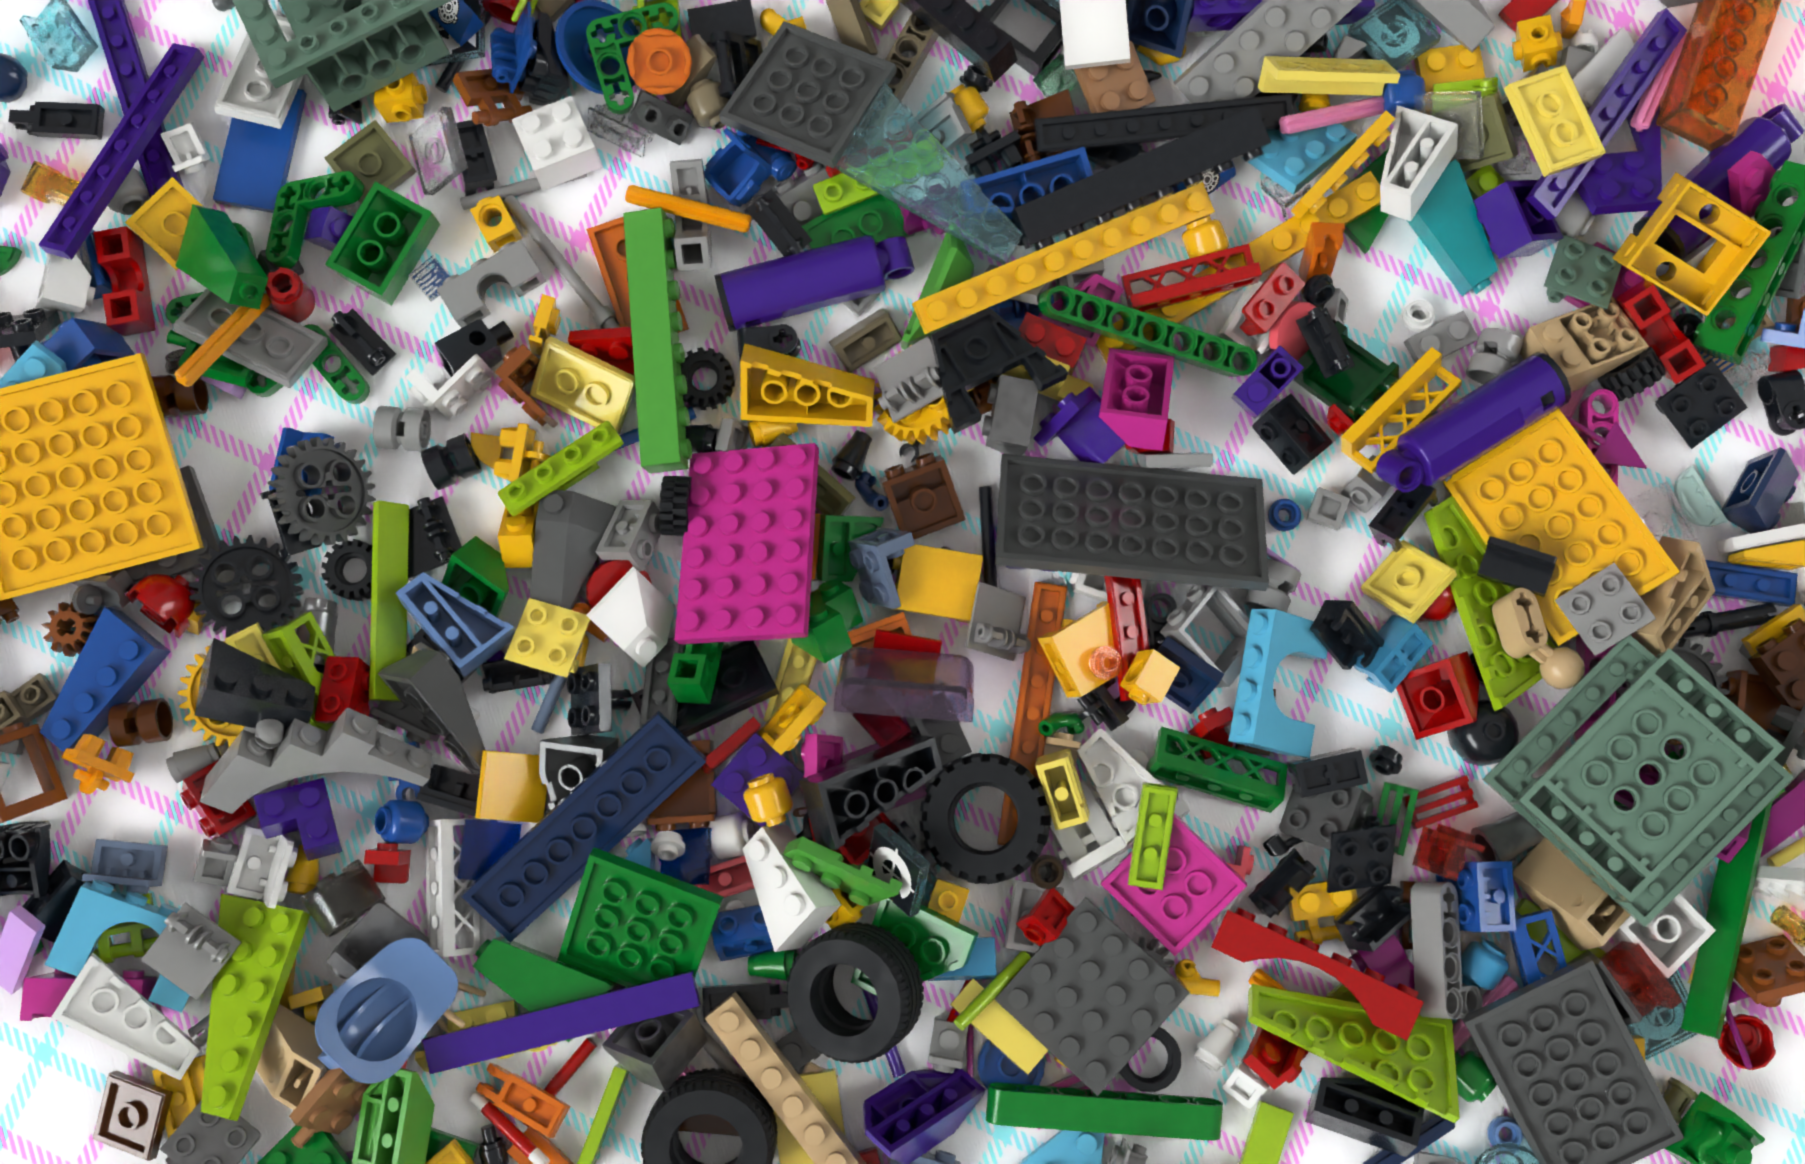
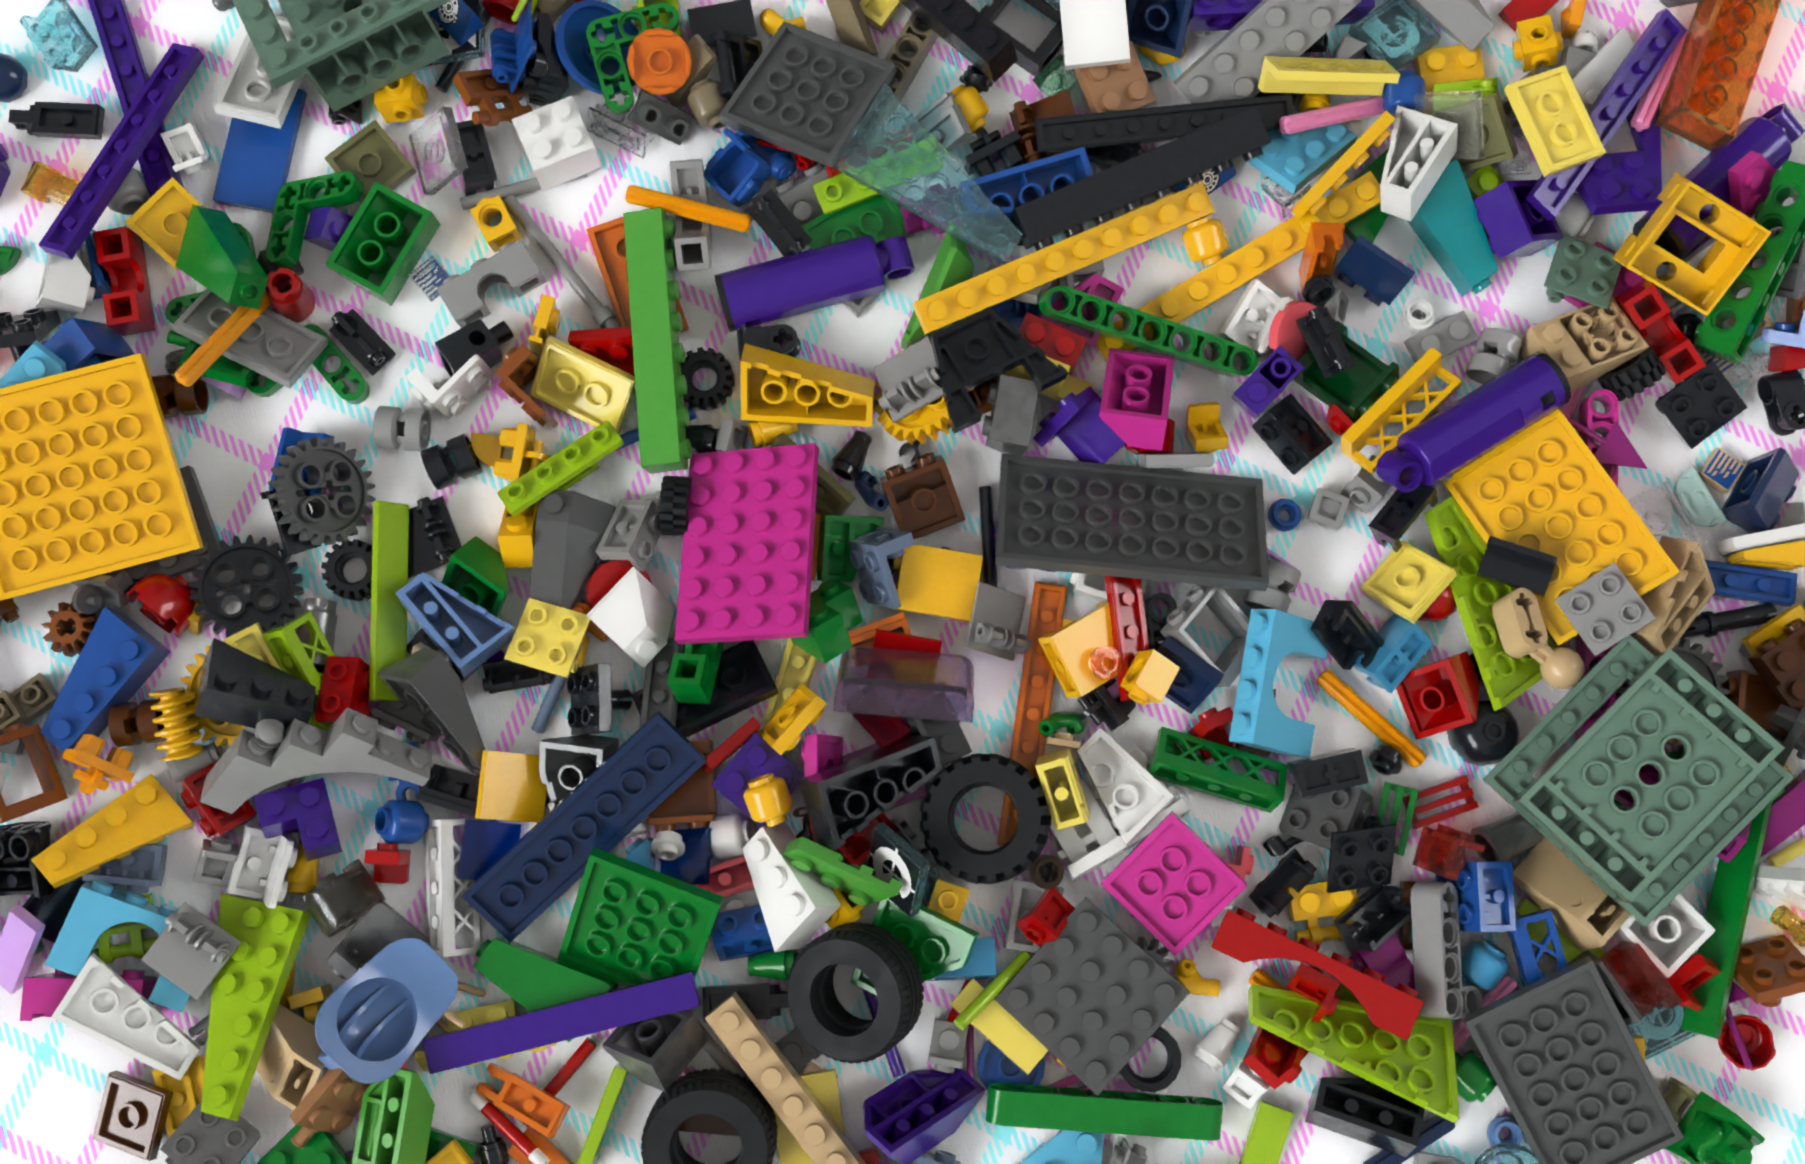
dark tan slope [829,308,902,373] -> none
red fence [1121,244,1262,312] -> none
lime tile [1127,782,1178,890] -> none
bracket [1239,262,1306,336] -> none
none -> yellow wing [31,774,194,888]
none -> yellow piece [149,687,203,761]
none -> yellow bracket [1186,402,1228,453]
none -> red bracket [1287,962,1340,1023]
none -> light orange axle [1316,669,1427,768]
none -> dark blue slope [1334,235,1416,307]
none -> red bracket [1666,953,1720,1012]
none -> tile [1698,447,1746,494]

